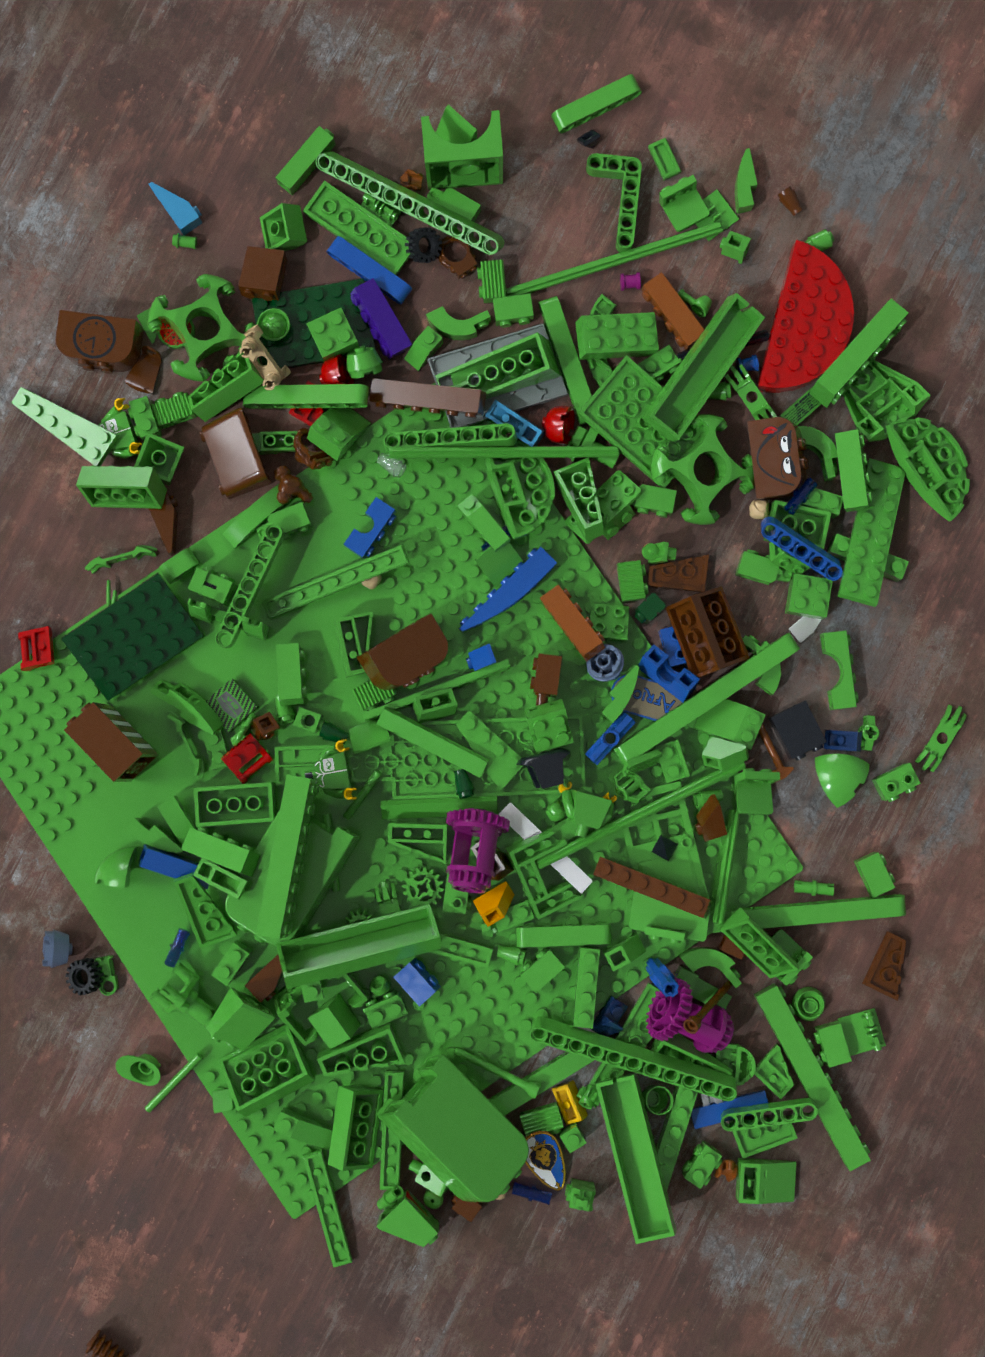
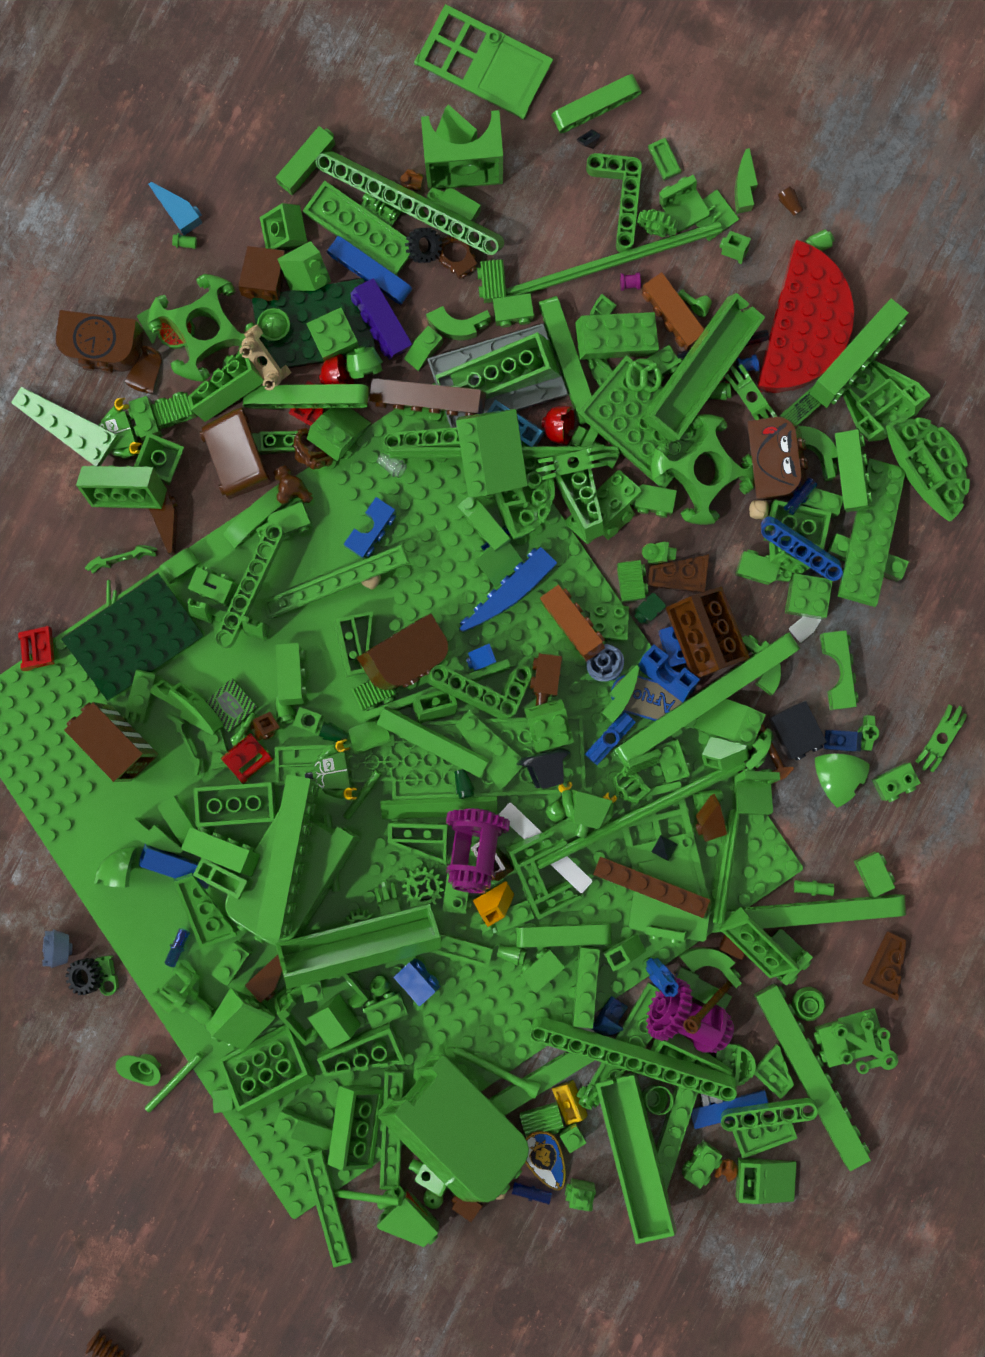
none -> bright green hinge [124,669,155,724]
none -> bright green slope [277,241,331,291]
none -> bright green bar [334,1189,403,1206]
none -> bright green door [414,4,553,120]
none -> bright green beam [426,665,532,720]
none -> bright green slope [456,409,528,498]
none -> bright green piece [536,445,610,480]
none -> bright green piece [626,359,662,393]
none -> bright green gear [637,209,679,237]
none -> bright green slope [745,728,773,770]
none -> bright green plant [831,1018,898,1074]

